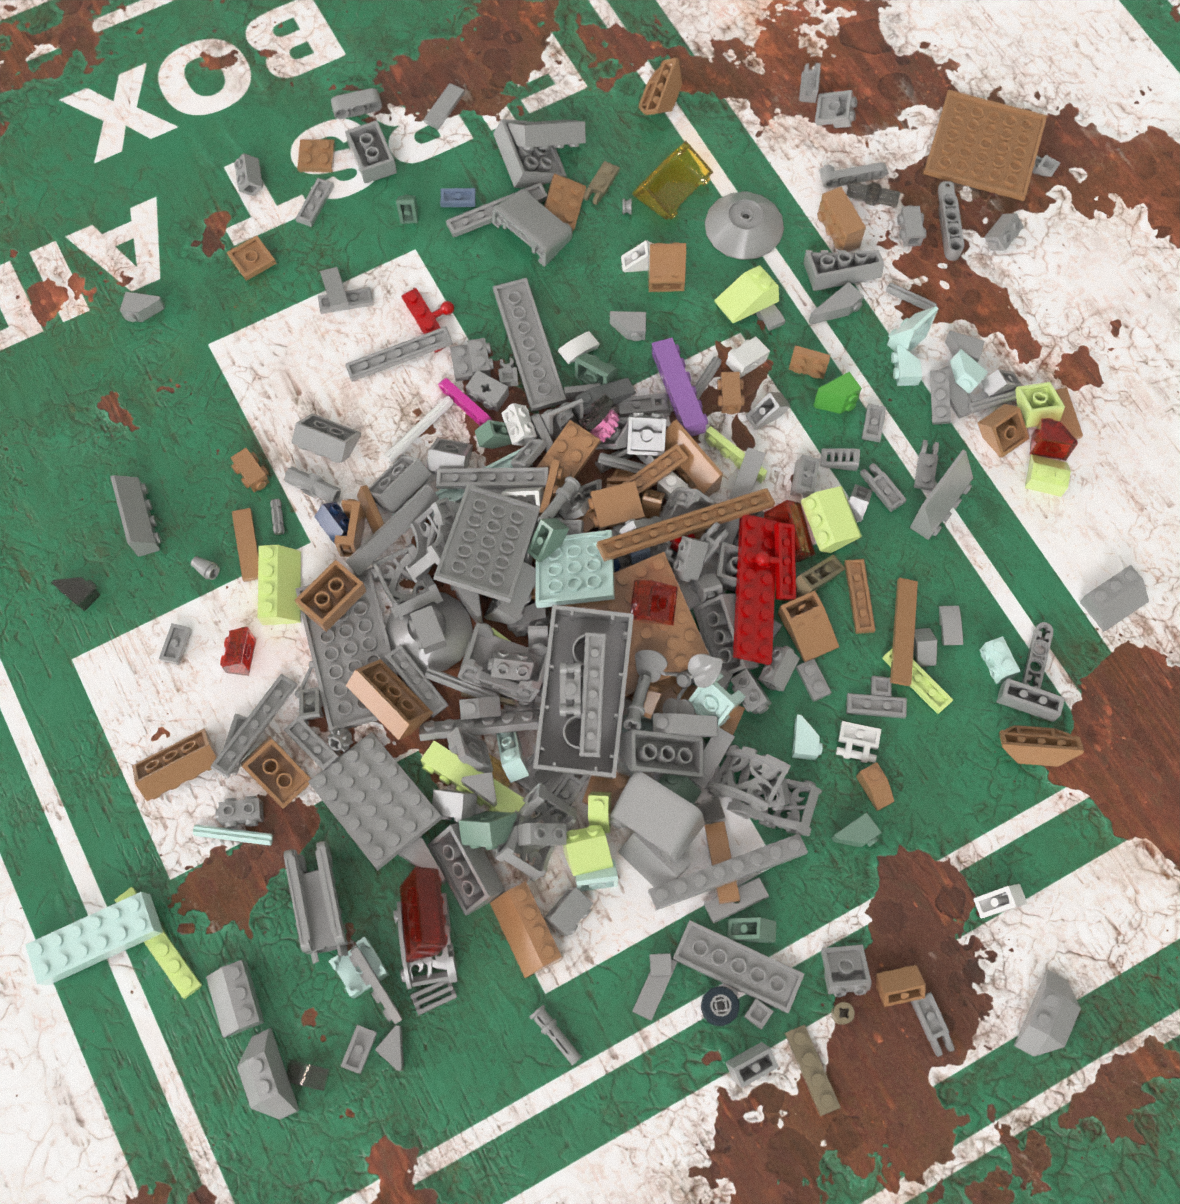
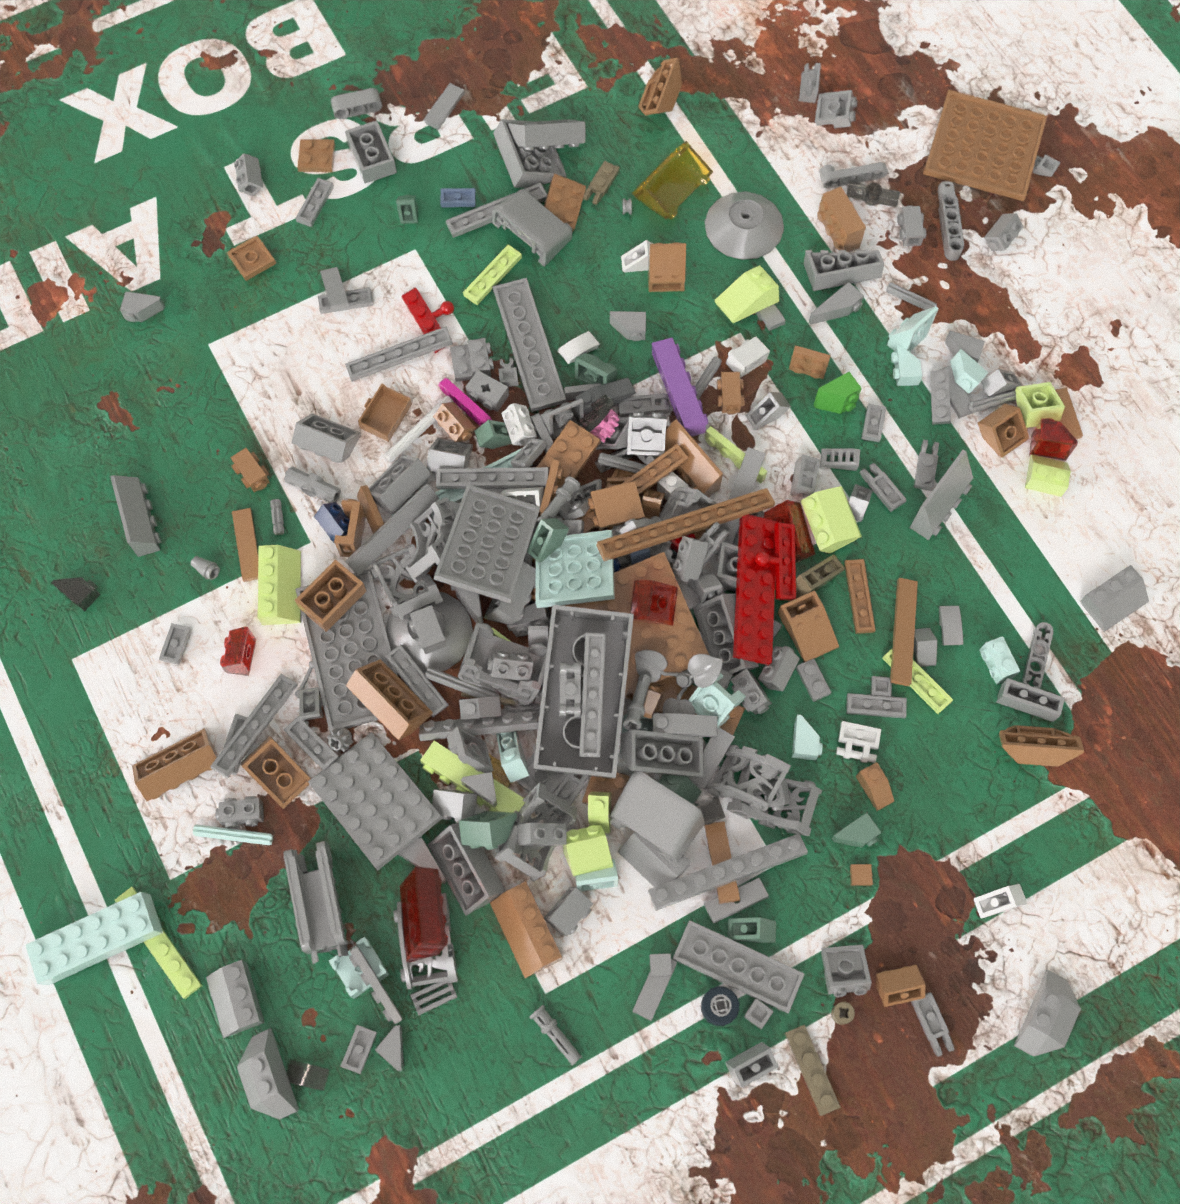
none -> medium nougat container [358,383,412,442]
none -> medium nougat brick [433,402,476,442]
none -> yellowish green plate [463,245,522,305]
none -> medium nougat tile [850,864,873,886]

